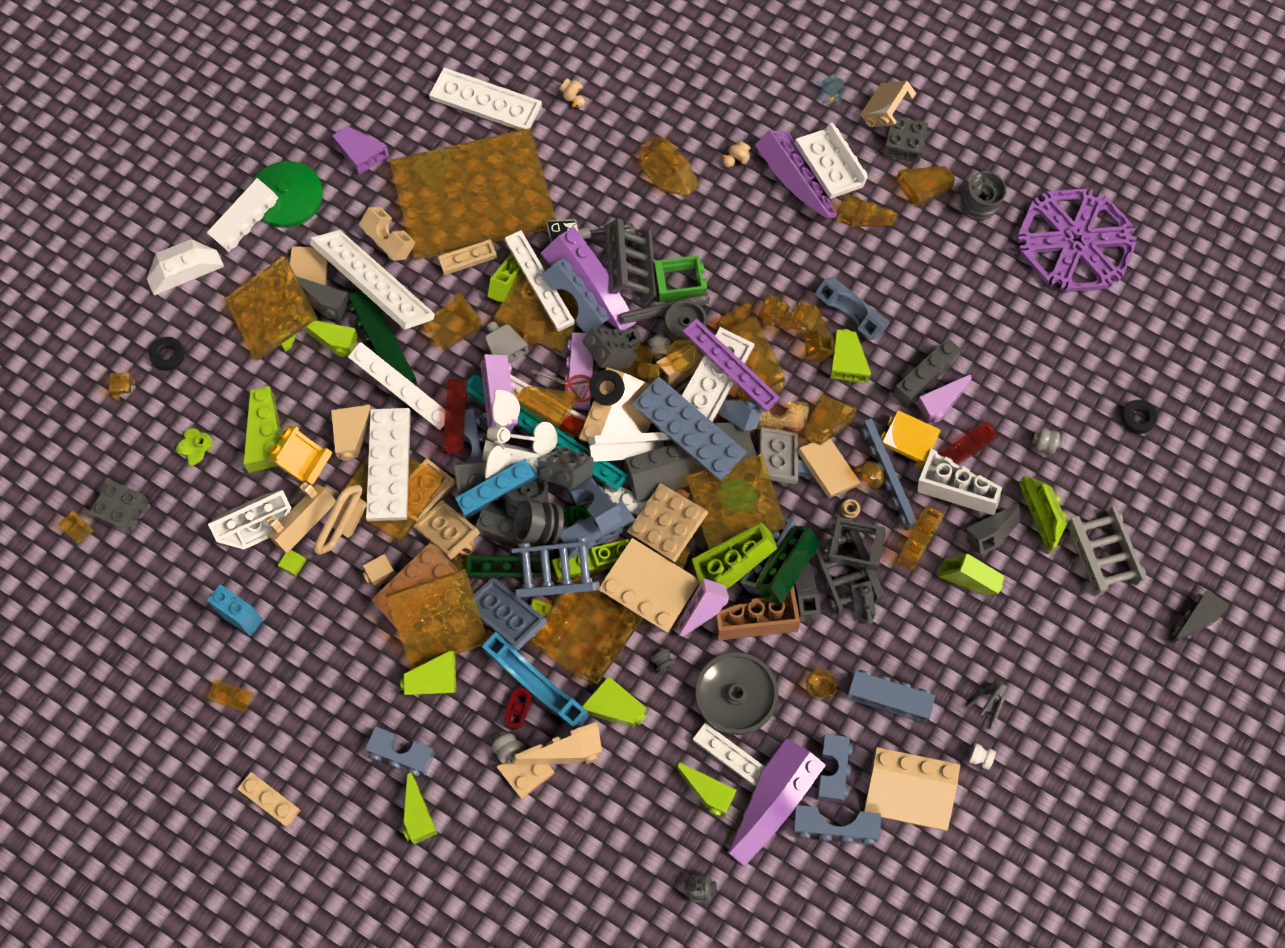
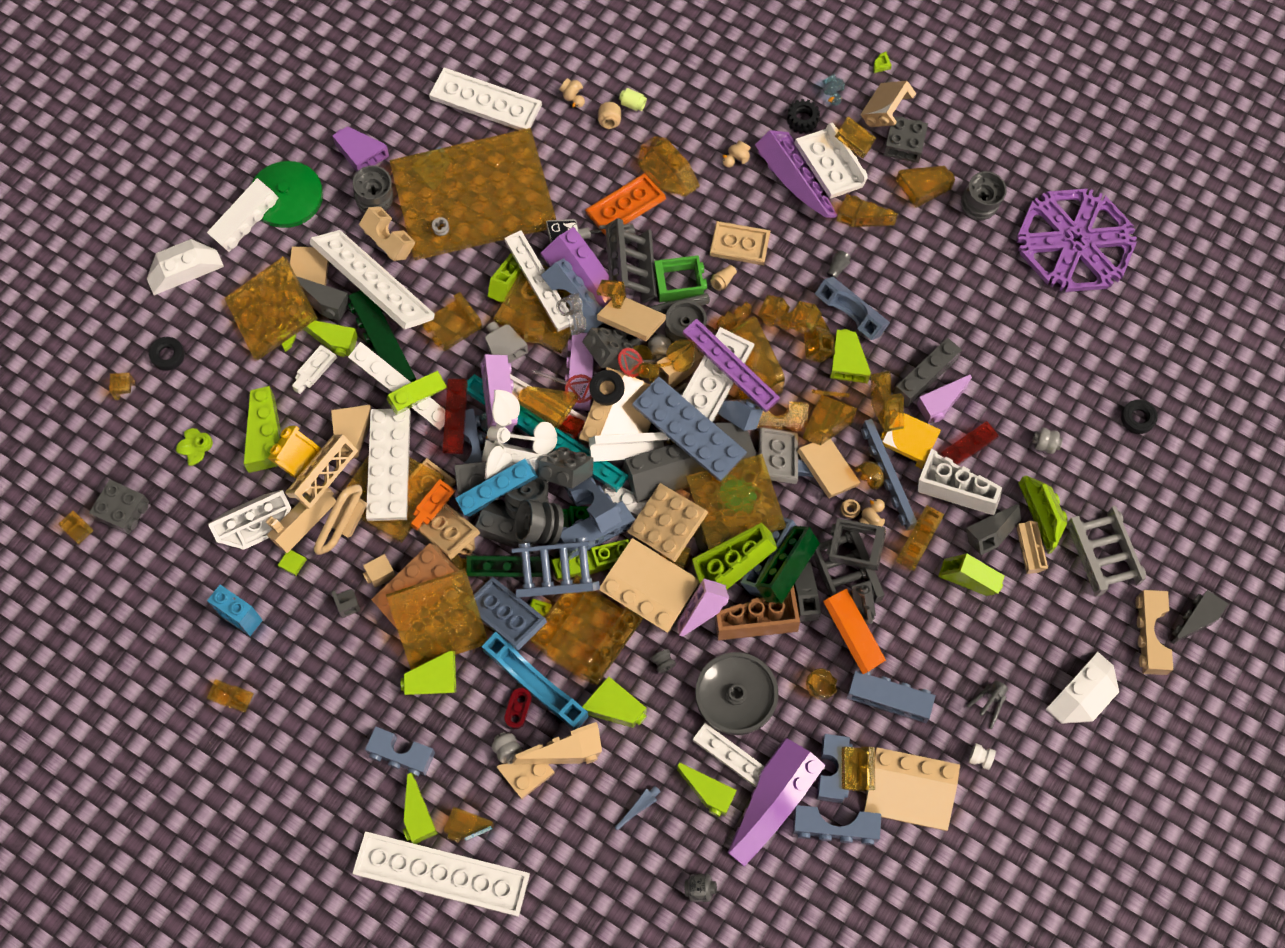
tan plate [237,772,301,827] -> none
tan plate [438,239,497,275] -> none
none -> tan fence [285,434,358,509]
none -> white hinge [292,345,337,394]
none -> dark grey panel [331,589,361,618]
none -> white plate [352,832,530,917]
none -> dark grey wheel [353,165,393,213]
none -> lime slope [387,371,447,416]
none -> orange hinge [411,479,456,531]
none -> light grey bush [432,217,449,236]
none -> clear yellow slope [444,807,494,843]
none -> clear plate [556,293,586,335]
none -> orange tile [585,173,666,236]
none -> clear yellow panel [596,280,626,309]
none -> tan tile [597,294,666,341]
none -> tan head [598,102,621,129]
none -> sand blue piece [615,786,661,830]
none -> clear piece [618,348,660,377]
none -> yellowish green brick [619,88,647,111]
none -> tan tile [710,221,771,265]
none -> tan cone [710,265,737,291]
none -> black tyre [787,99,820,134]
none -> clear yellow piece [812,389,850,397]
none -> orange tile [823,588,886,674]
none -> dark grey cone [827,250,851,279]
none -> clear yellow tile [835,116,876,158]
none -> clear yellow panel [842,747,875,791]
none -> tan animal [859,499,885,527]
none -> clear yellow panel [871,371,904,432]
none -> lime tile [873,52,892,73]
none -> tan piece [1016,521,1048,574]
none -> white wedge [1045,652,1119,724]
none -> tan arch [1136,590,1173,675]

